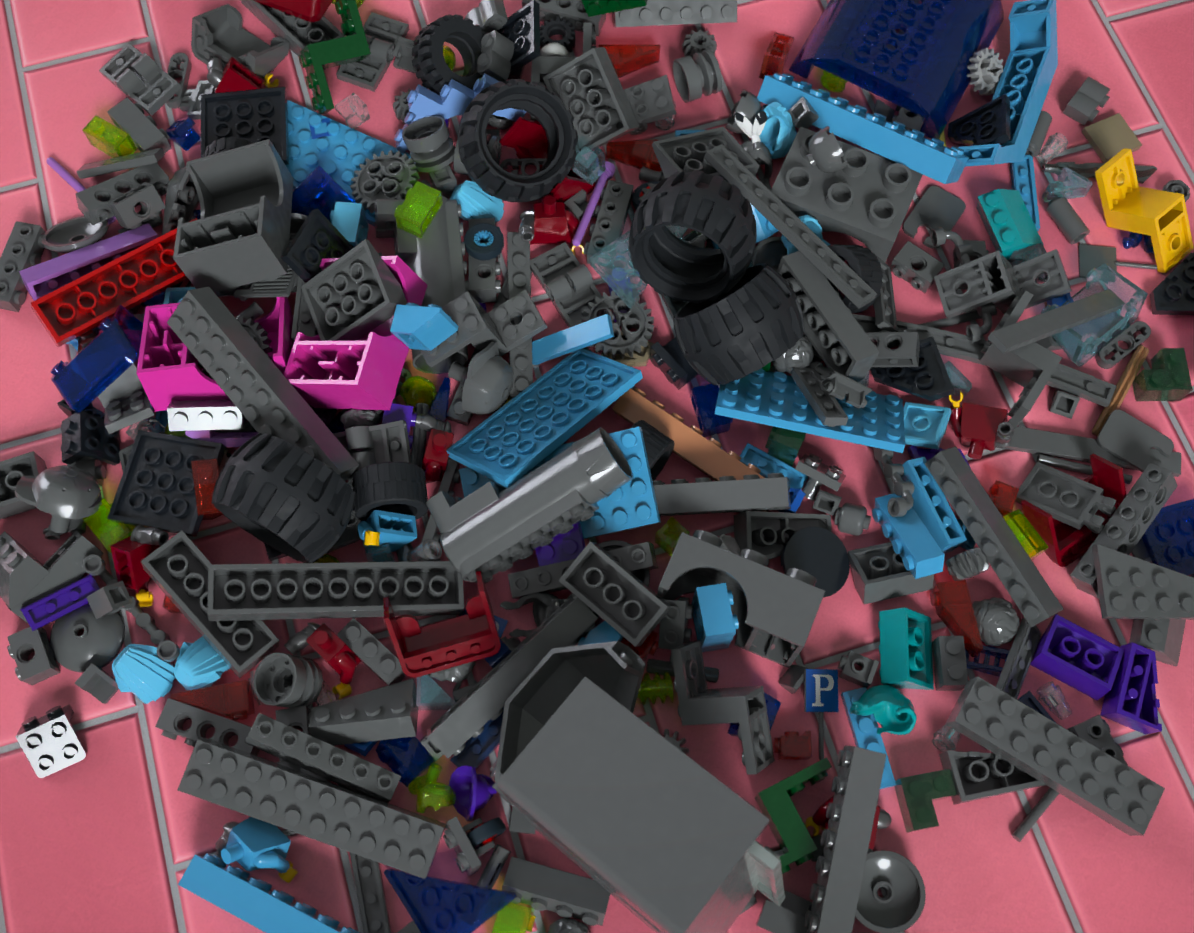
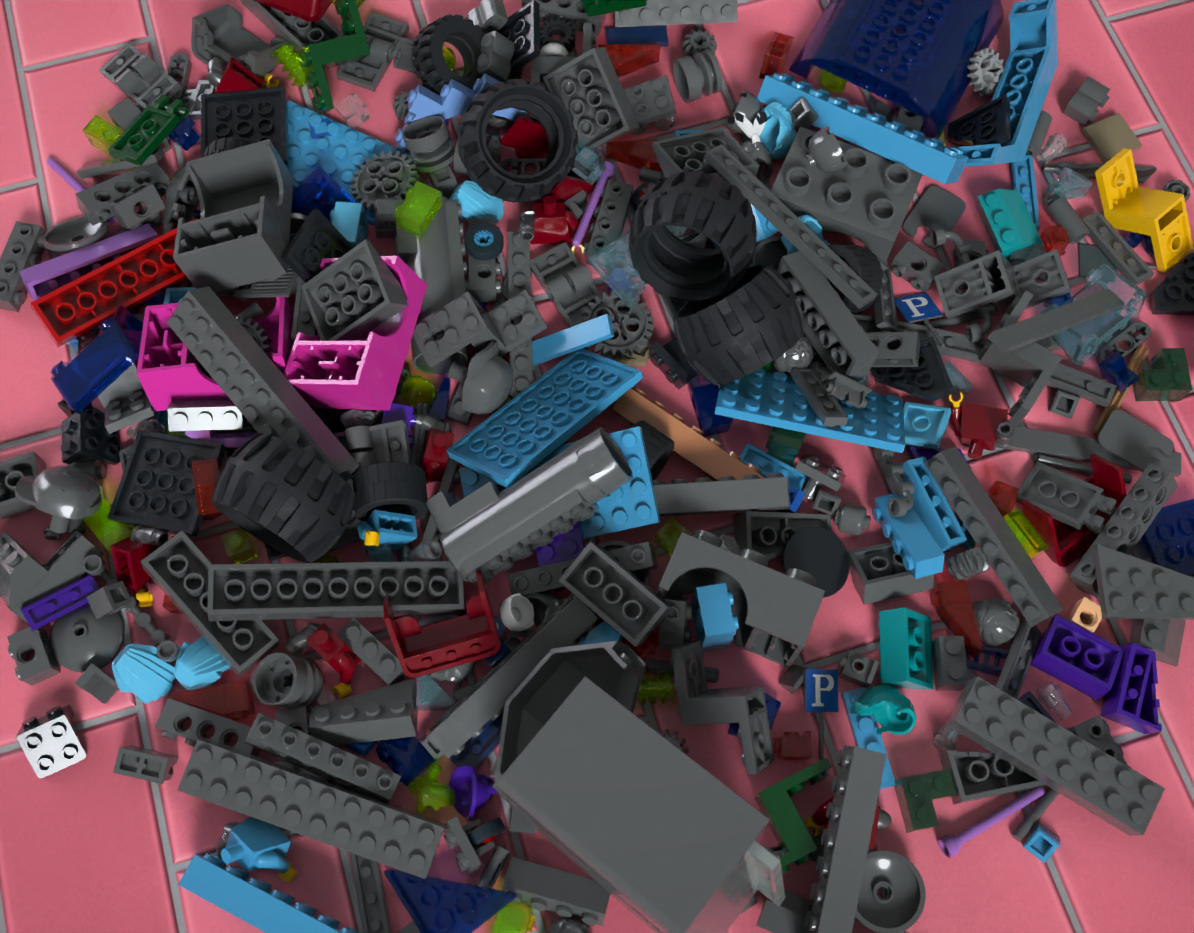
dark azure slope [390,303,459,351] -> none
none -> dark green tile [107,95,190,166]
none -> dark grey hinge [113,745,178,784]
none -> clear neon green brick [221,528,258,564]
none -> clear neon green piece [270,42,307,91]
none -> white hair [500,593,534,632]
none -> dark blue tile [606,25,668,50]
none -> blue piece [894,292,945,347]
none -> medium lavender piece [938,786,1045,858]
none -> dark azure slope [1023,822,1061,863]
none -> clear red brick [1039,224,1069,256]
none -> light nougat brick [1067,597,1102,634]
none -> dark grey plate [1081,211,1154,287]
none -> clear blue panel [1098,351,1139,392]

